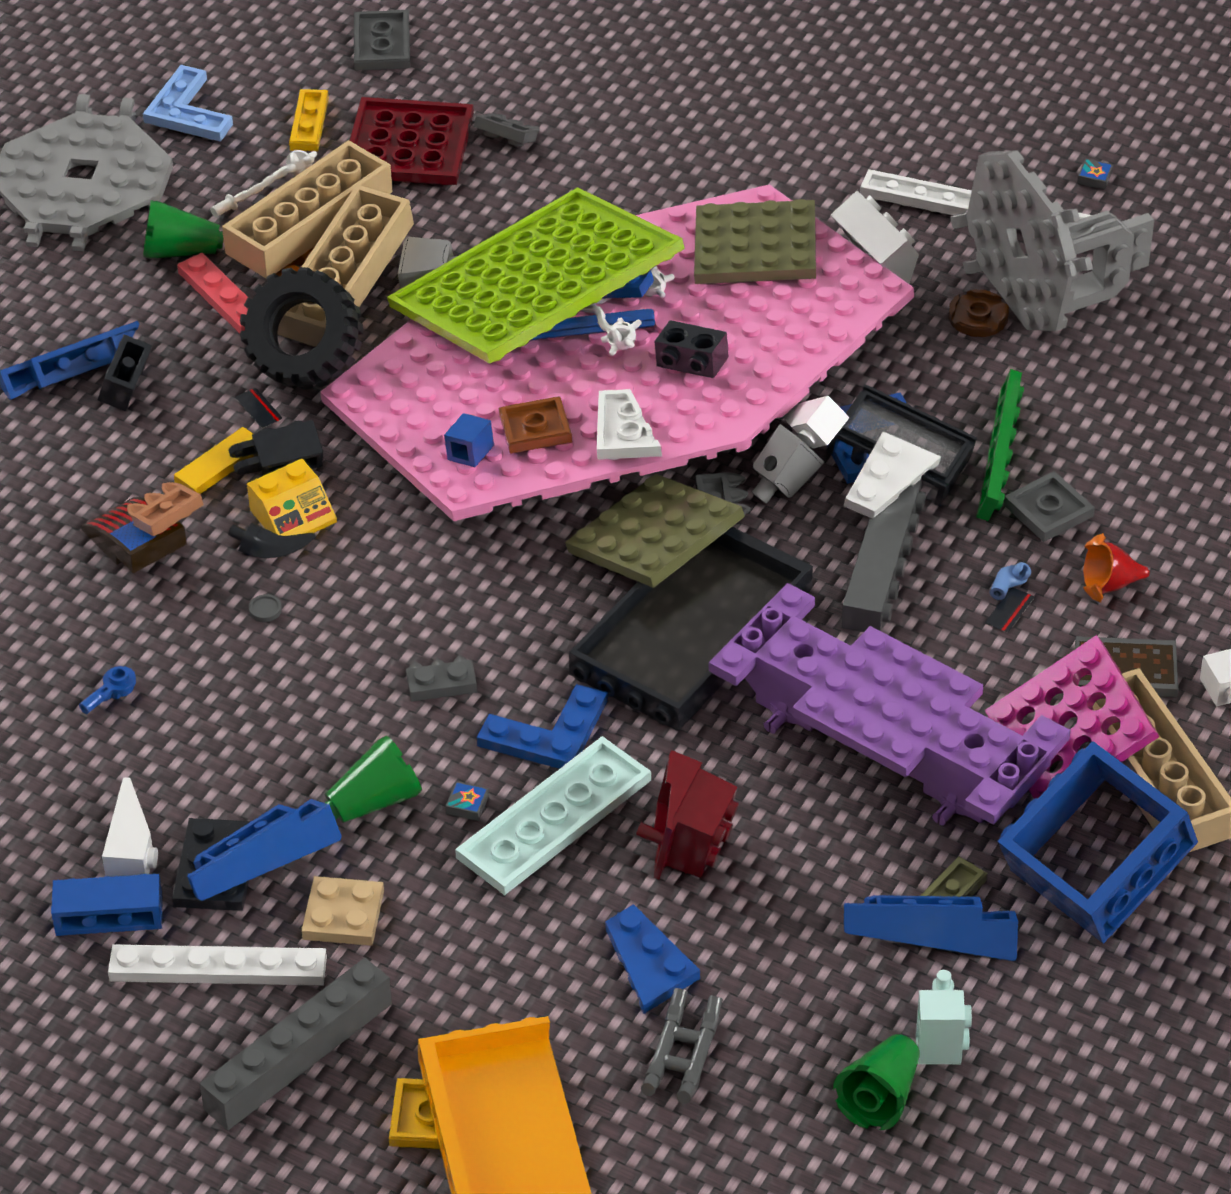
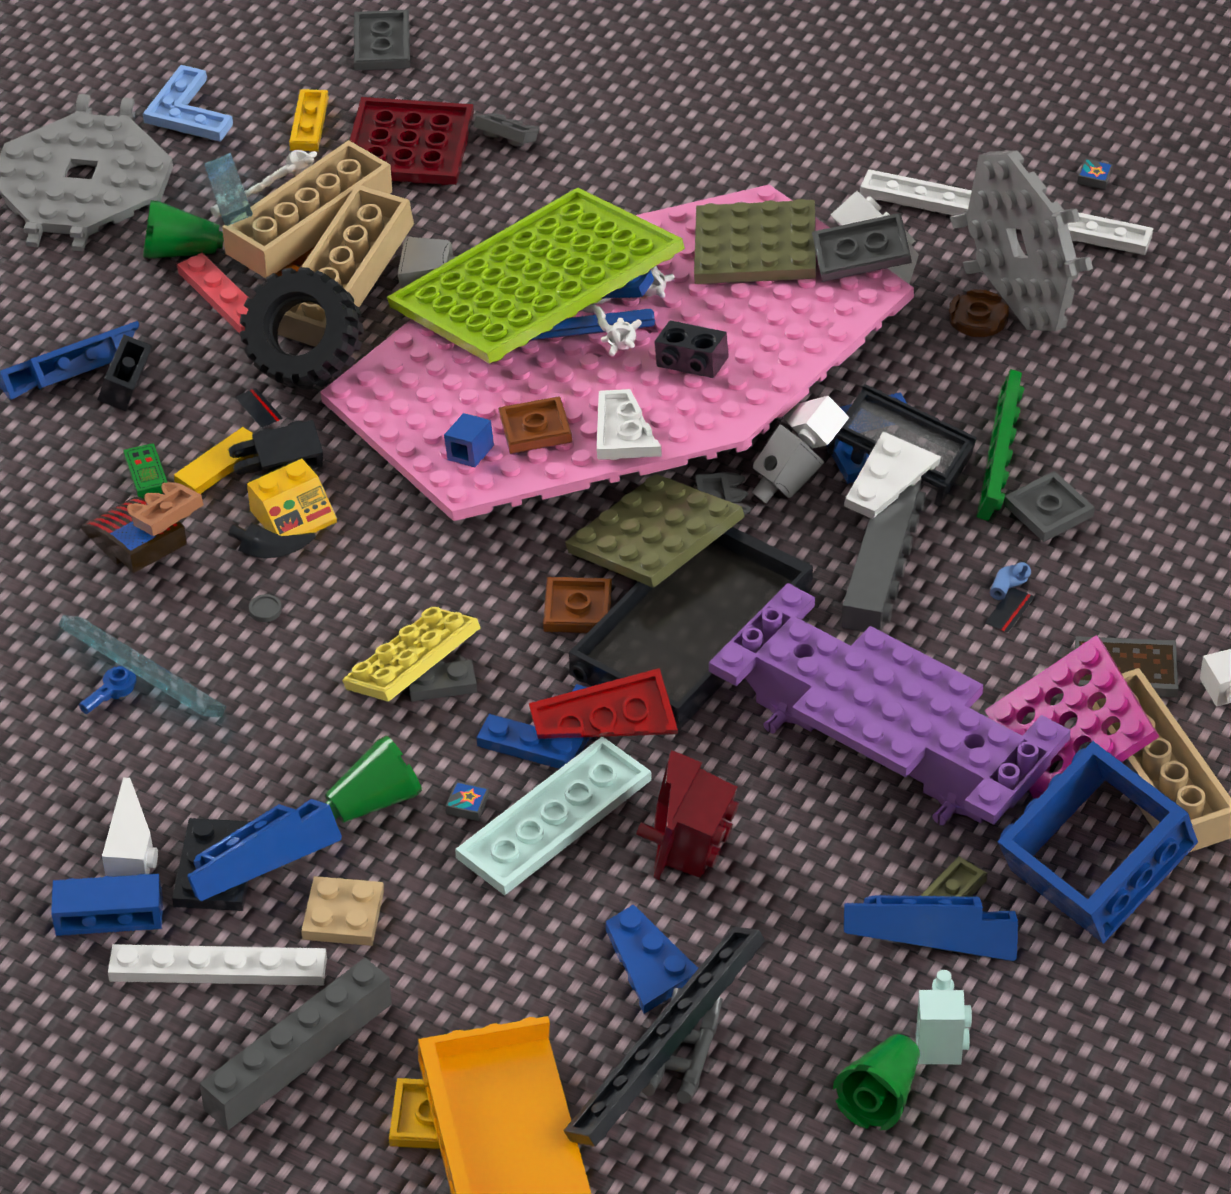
light grey plate [1065,211,1154,314] -> none
hat [1083,533,1150,603] -> none
none -> clear light blue tile [58,615,227,717]
none -> green tile [123,443,167,498]
none -> clear light blue tile [204,153,253,226]
none -> light yellow tile [342,607,481,702]
none -> red wing [529,668,678,739]
none -> dark orange tile [543,577,612,633]
none -> black plate [563,926,765,1147]
none -> dark grey tile [812,213,912,282]

